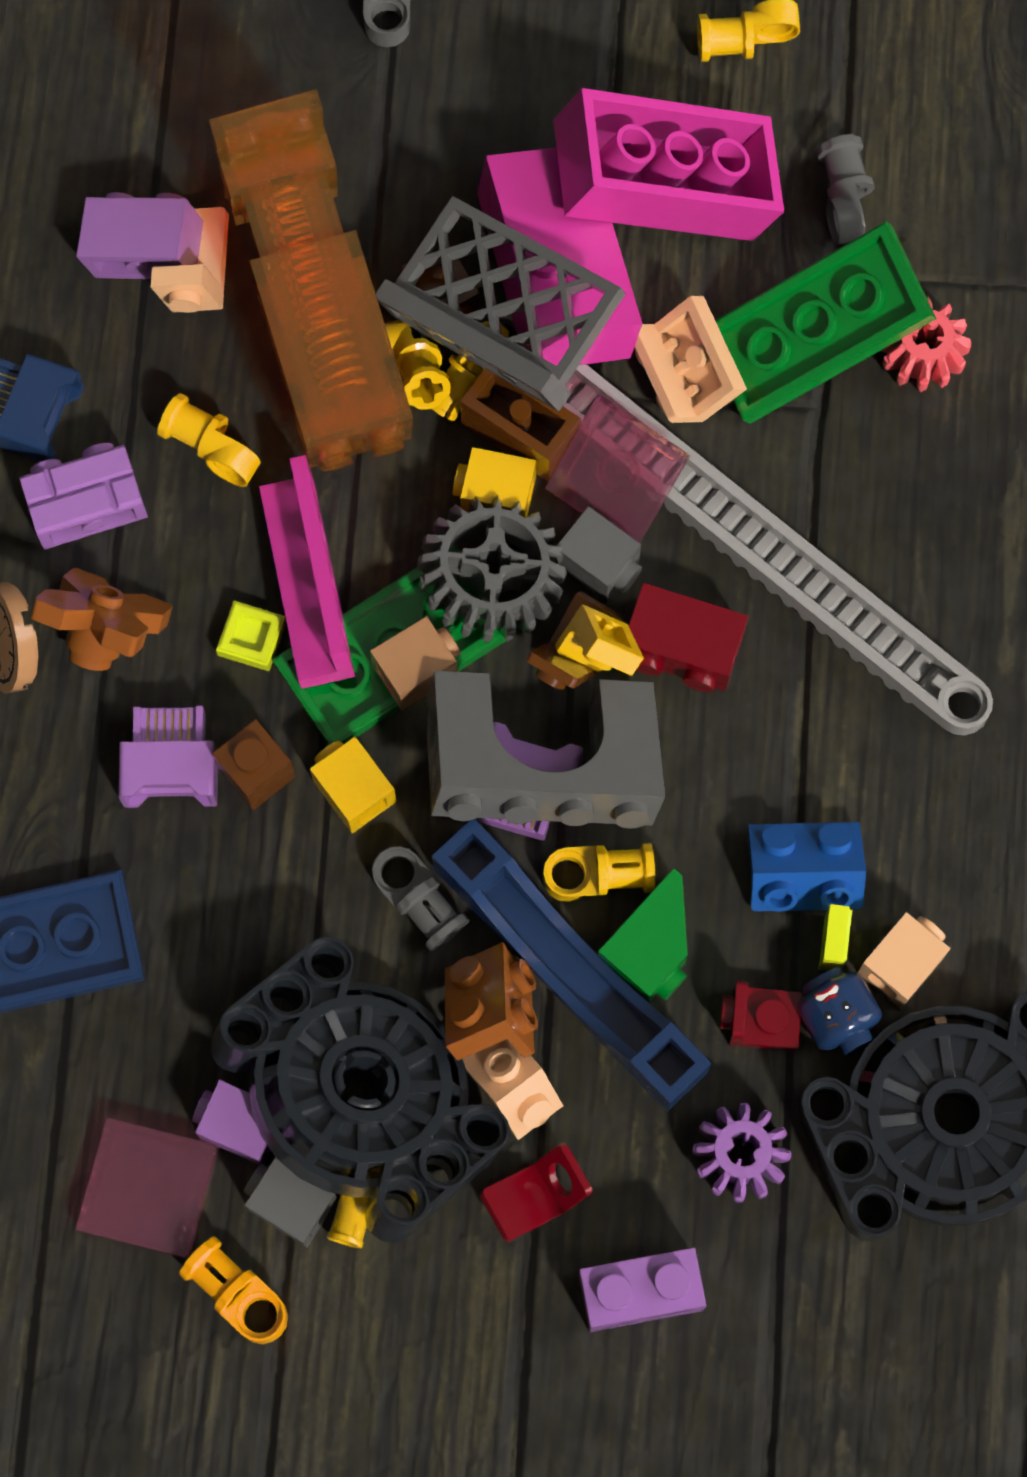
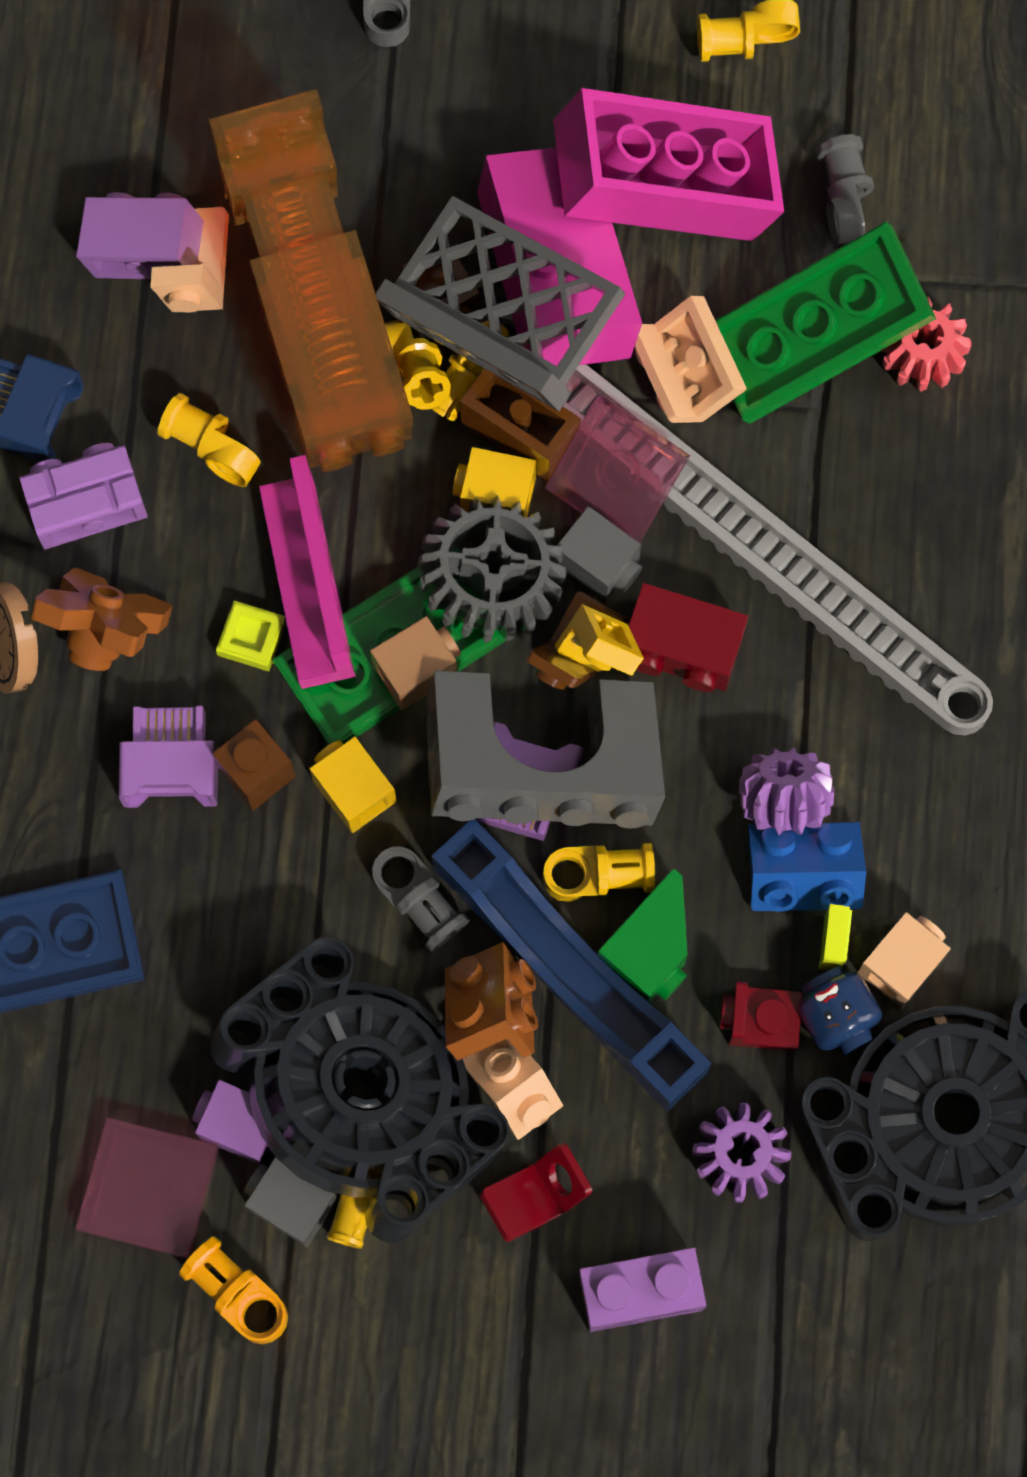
none -> medium lavender gear [739,747,834,835]

